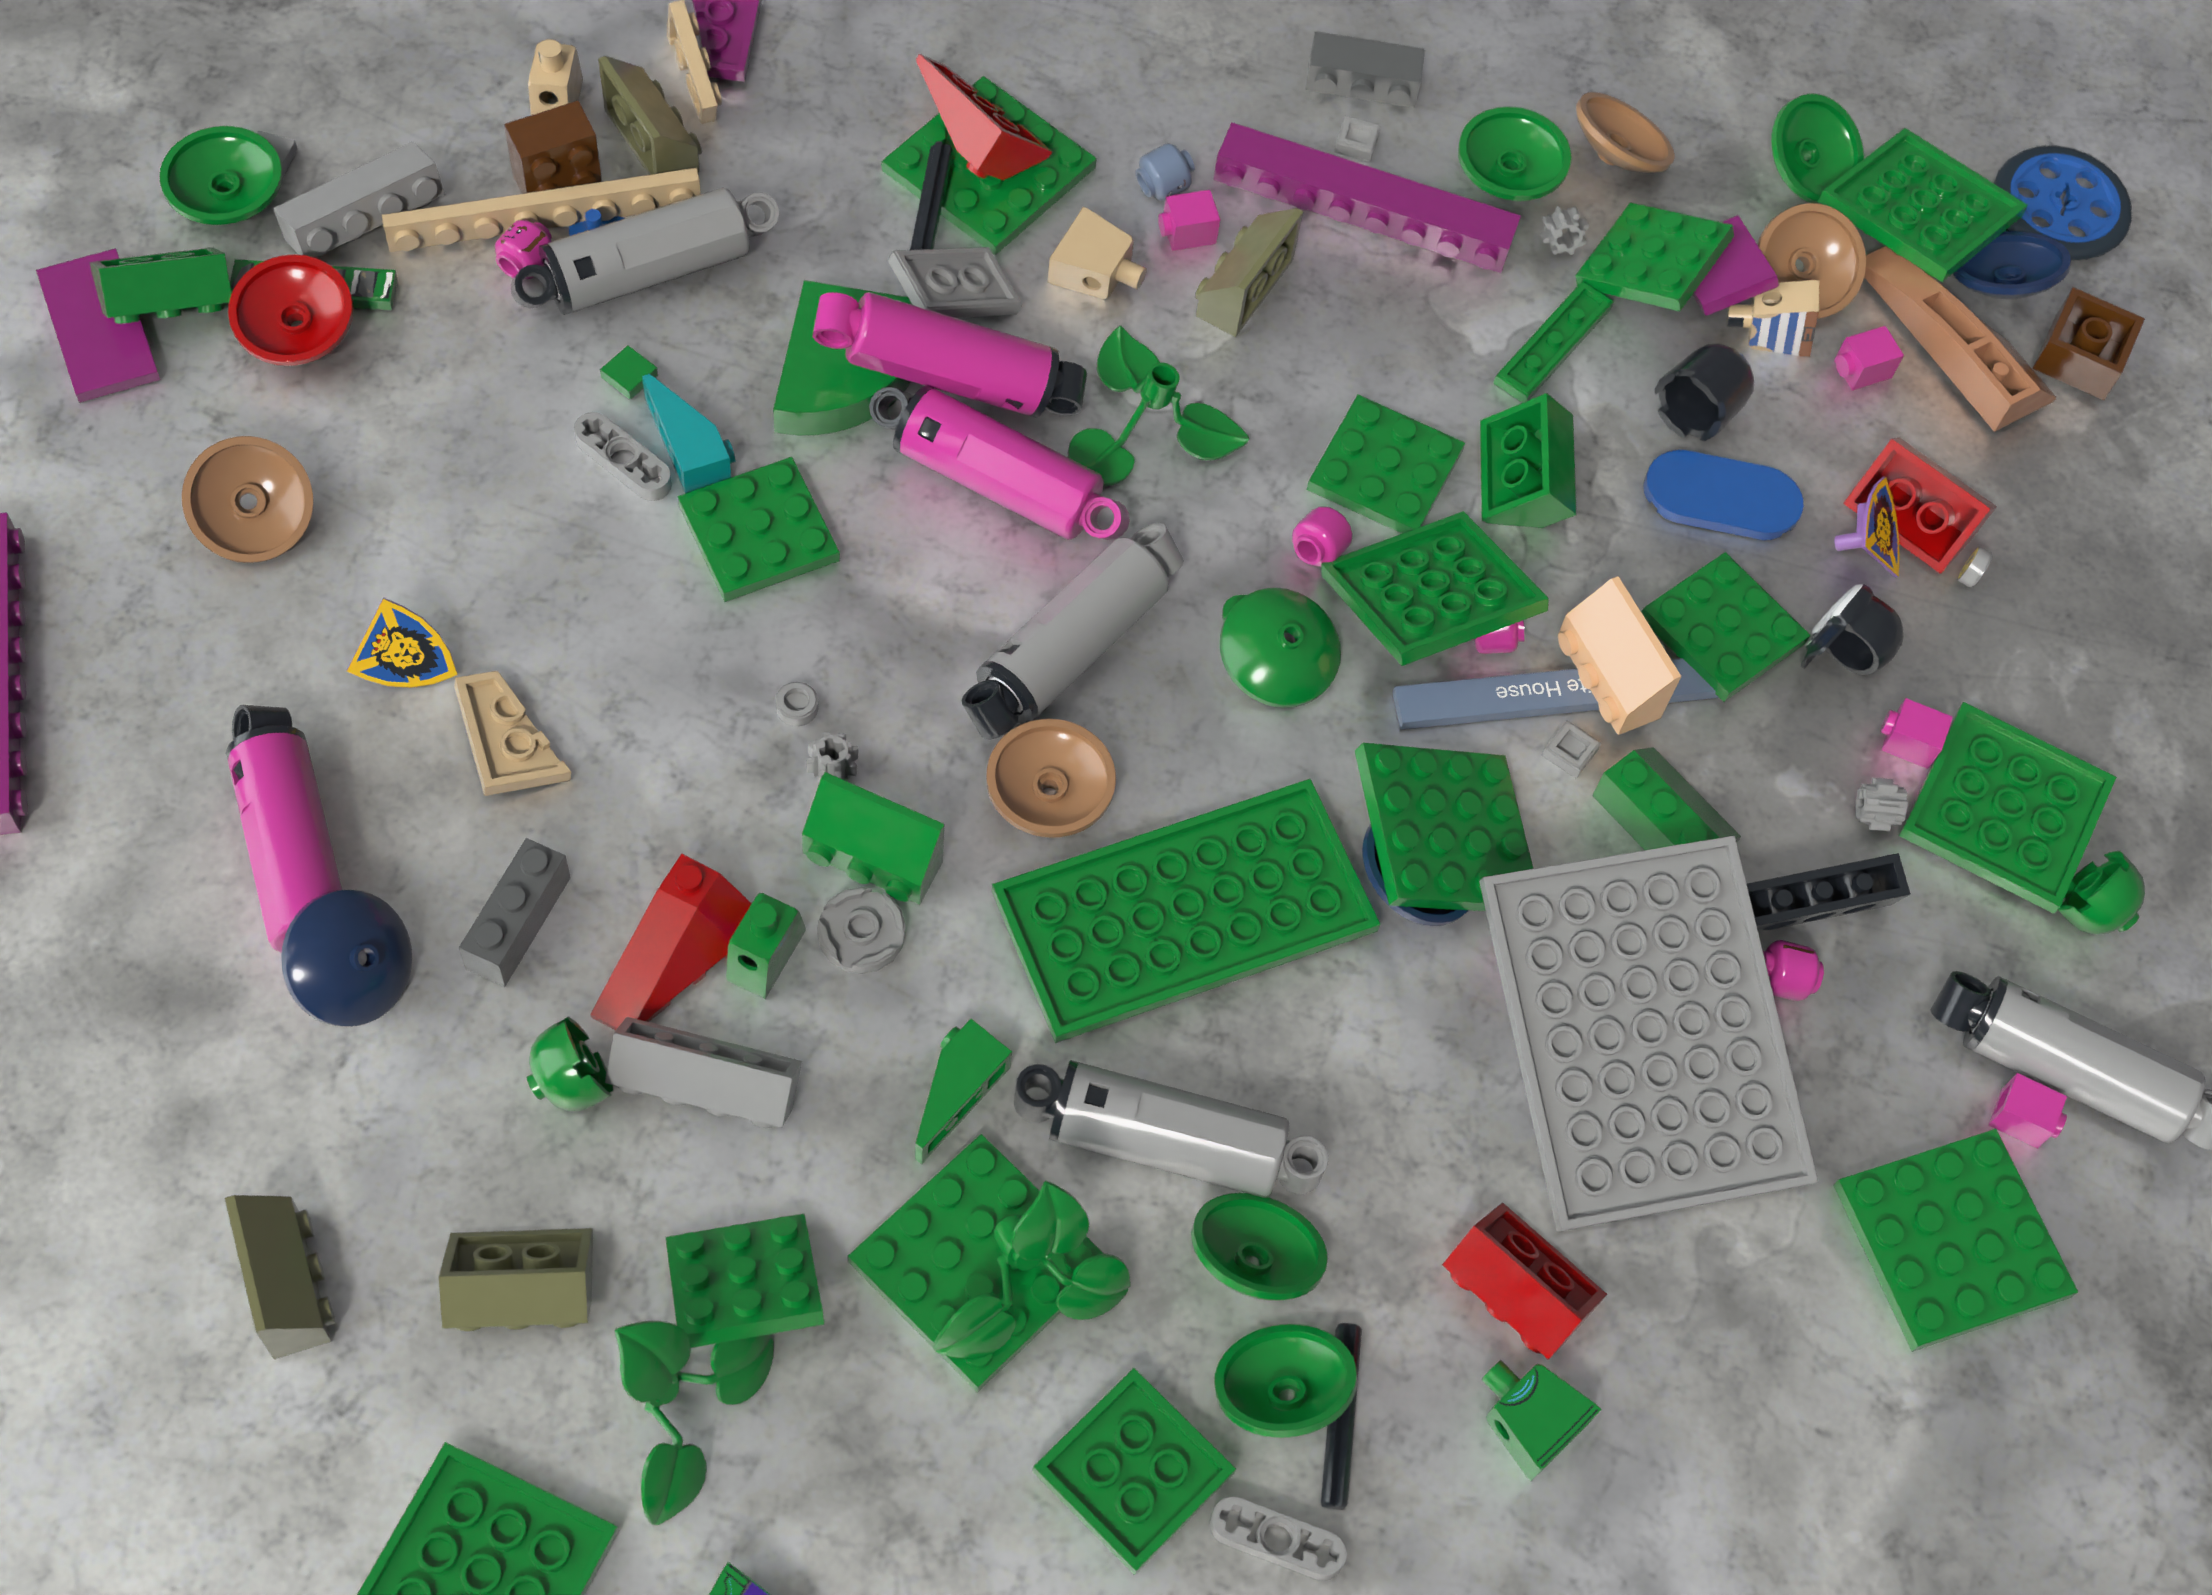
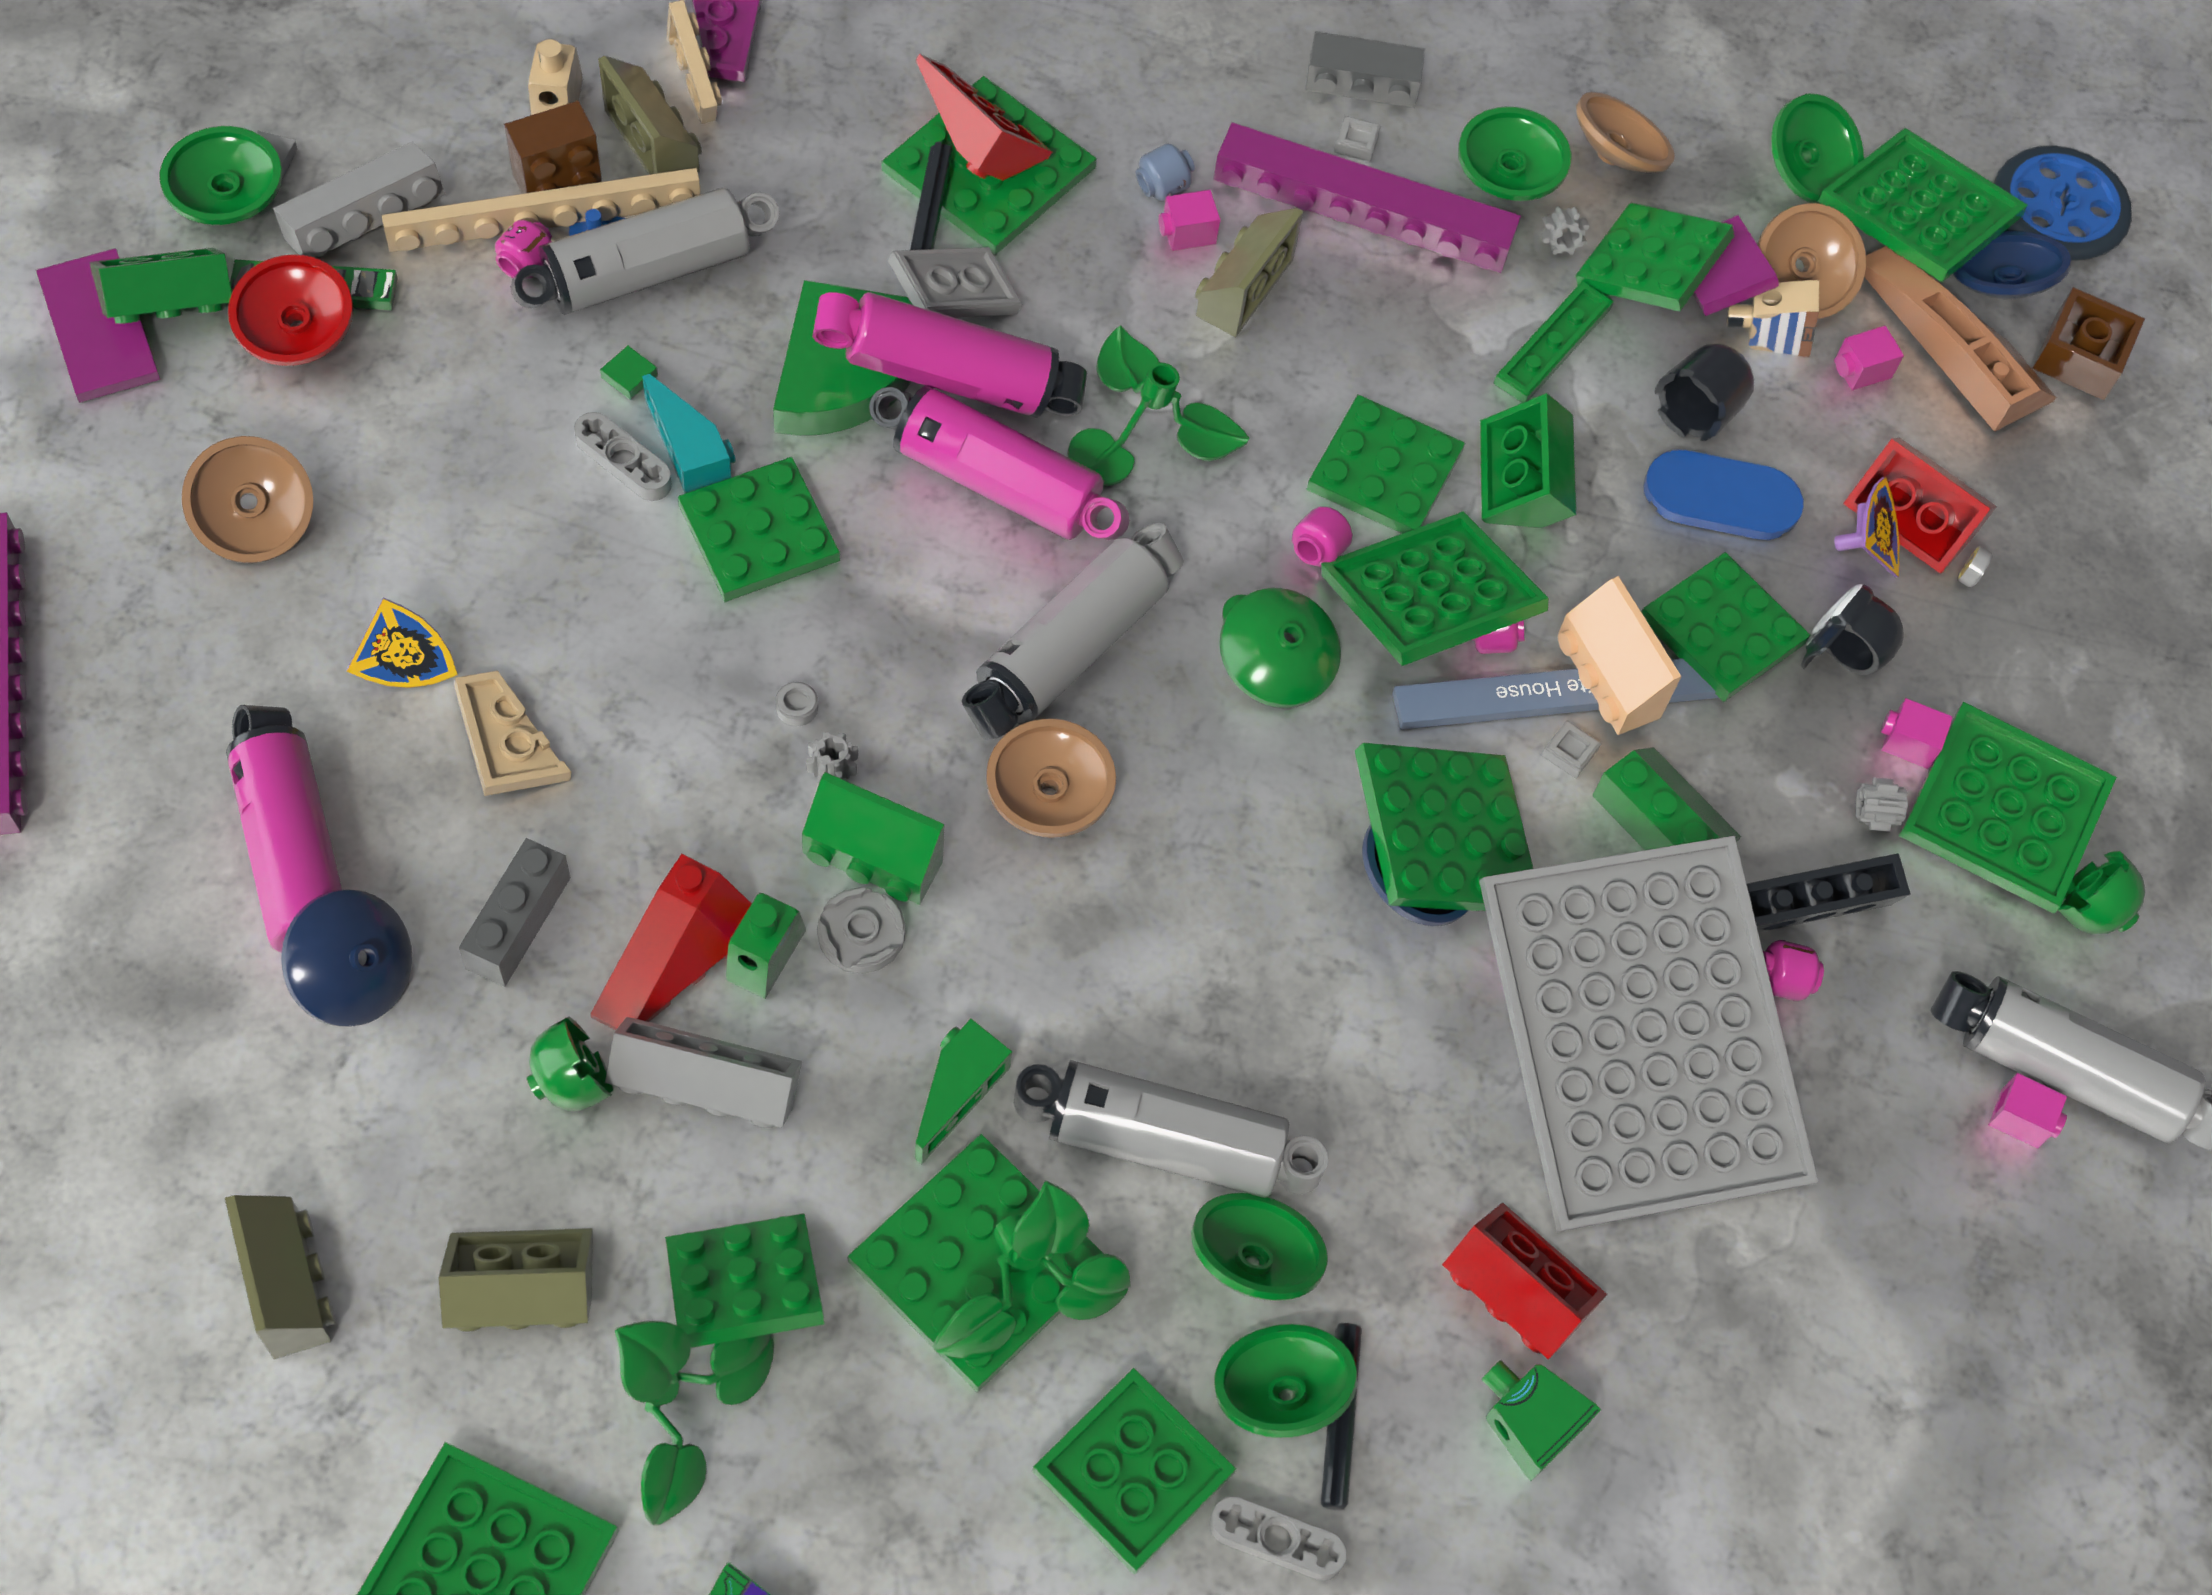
green plate [991,778,1381,1044] -> none
tan torso [1048,207,1147,299] -> none
green plate [1833,1129,2078,1352] -> none

